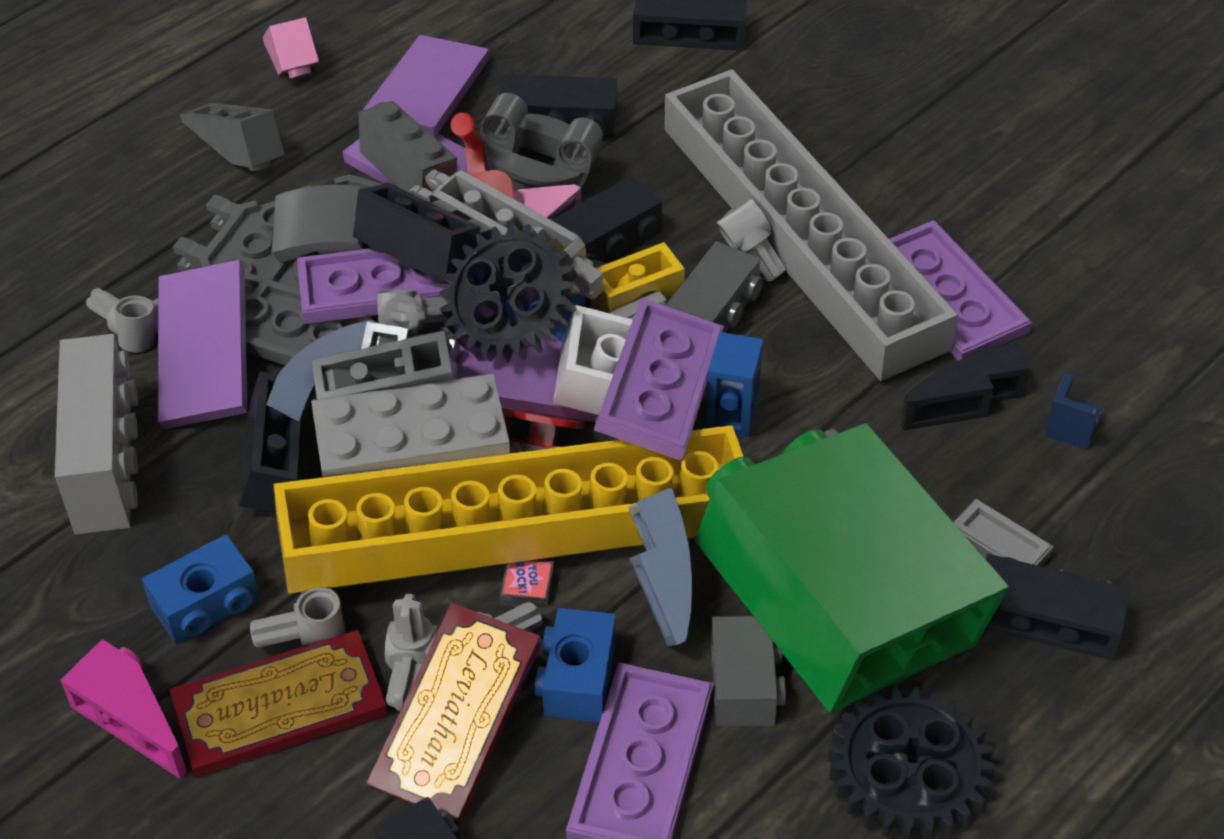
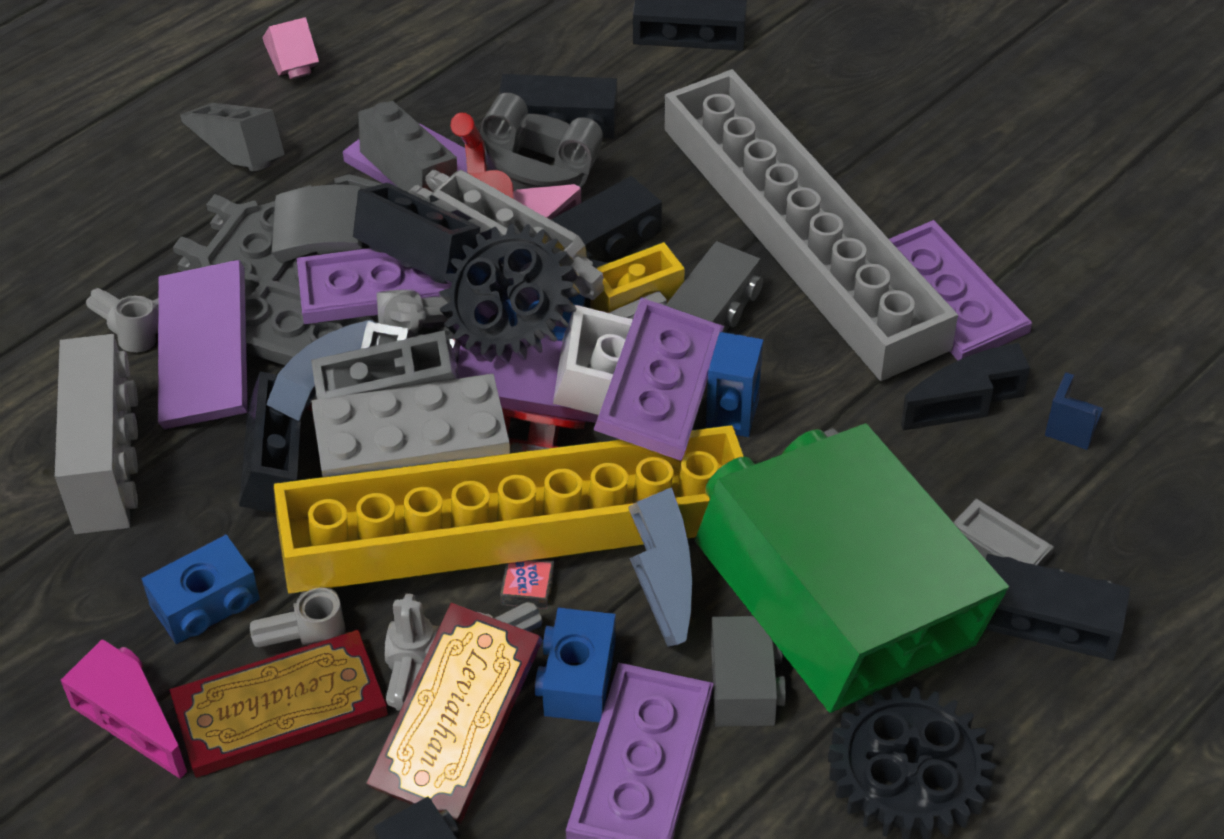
medium lavender tile [363,35,489,137] -> none
light grey axle [716,199,785,282] -> none

